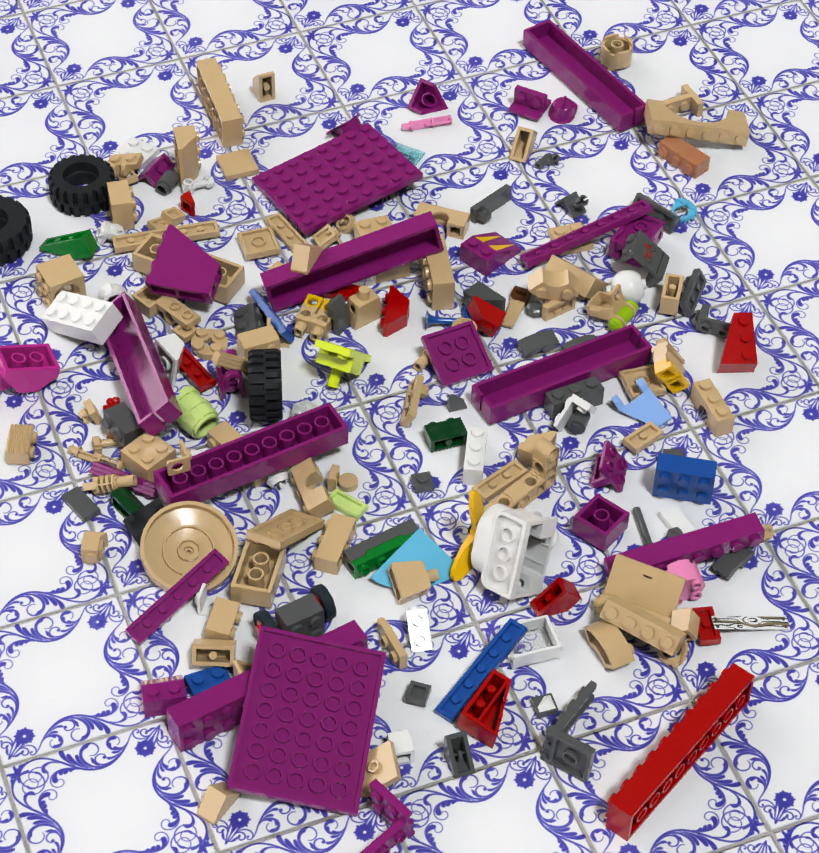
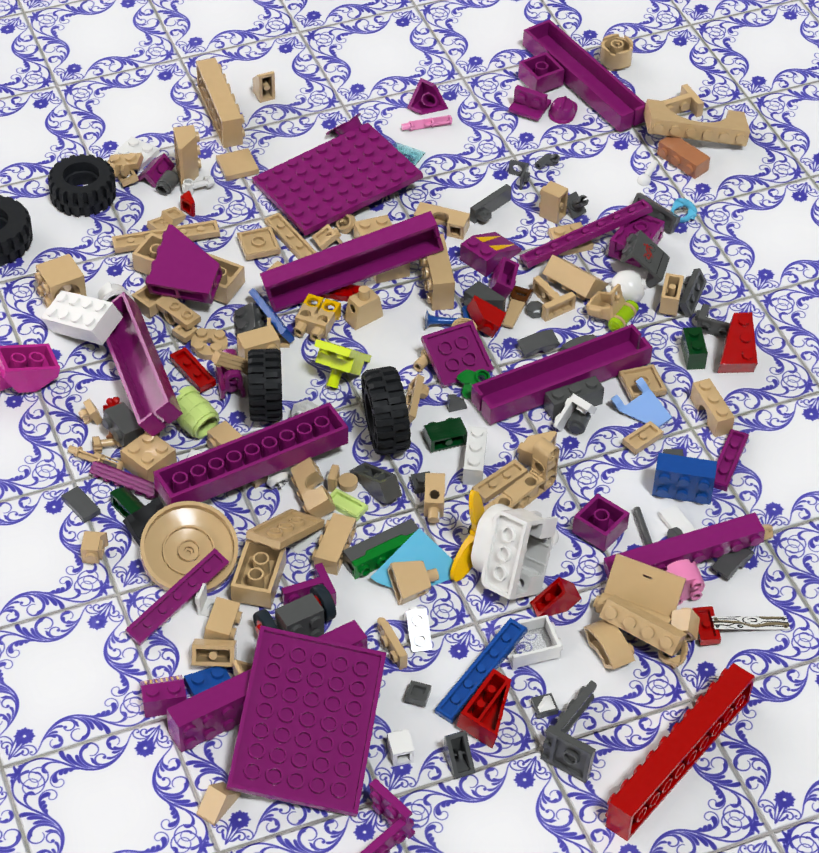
tan brick [5,424,38,465] -> none
green slope [39,229,99,259] -> none
tan hinge [82,474,137,494] -> none
white bracket [96,221,125,245] -> none
tan brick [107,180,138,230] -> none
white slope [154,333,185,389] -> none
tan bracket [167,439,192,476] -> none
tan slope [291,244,323,275] -> none
dark grey slope [327,293,350,336] -> none
tan plate [361,740,402,798] -> none
red slope [380,286,410,337] -> none
tan slope [509,126,538,163] -> none
tan brick [528,267,580,300] -> none
magenta bracket [590,440,628,492] -> none
hips [651,337,690,394] -> none
none -> magenta bracket [281,563,336,606]
none -> dark grey slope [349,462,402,504]
none -> black tyre [361,366,411,456]
none -> tan torso [424,473,445,523]
none -> green plate [456,369,491,399]
none -> magenta brick [489,256,519,298]
none -> dark grey bracket [509,159,530,190]
none -> magenta brick [518,52,565,93]
none -> tan brick [539,181,568,224]
none -> white bar [637,160,658,186]
none -> dark green brick [680,327,708,370]
none -> magenta tile [714,429,749,492]

